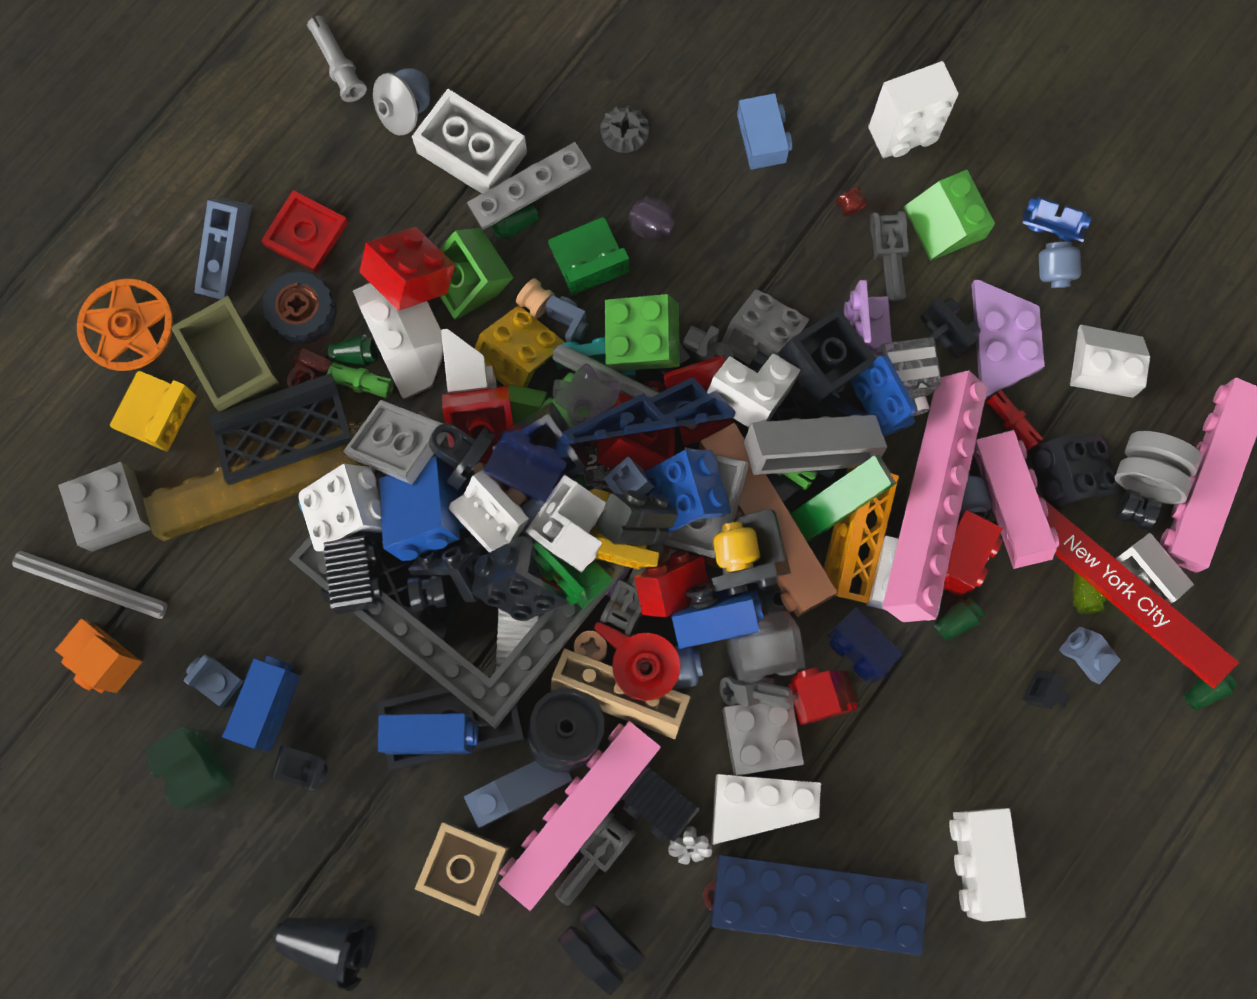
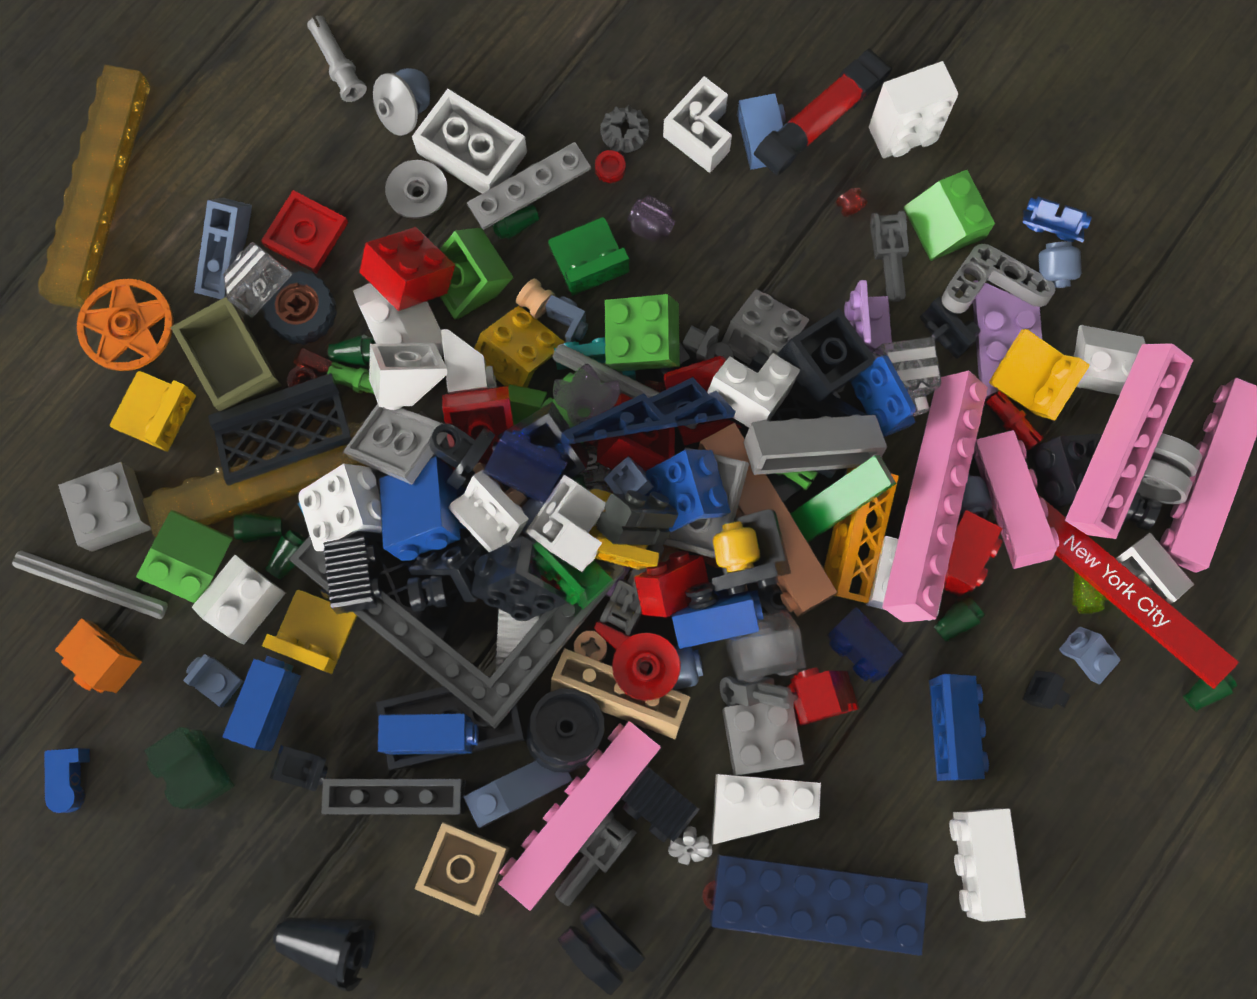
none -> clear yellow brick [38,65,150,309]
none -> blue leg [44,748,90,813]
none -> bright green slope [136,509,233,603]
none -> white slope [192,555,286,645]
none -> clear torso [223,242,293,318]
none -> dark green cone [234,511,283,543]
none -> yellow bracket [262,590,357,674]
none -> dark green cone [265,529,306,580]
none -> dark grey brick [321,779,465,814]
none -> white slope [369,343,447,410]
none -> light grey dish [385,160,448,219]
none -> red tile [595,150,626,183]
none -> white brick [663,76,732,173]
none -> piece [754,48,892,176]
none -> blue slope [929,674,989,781]
none -> light grey beam [941,244,1055,313]
none -> yellow bracket [989,329,1090,421]
none -> bright pink brick [1065,344,1193,539]

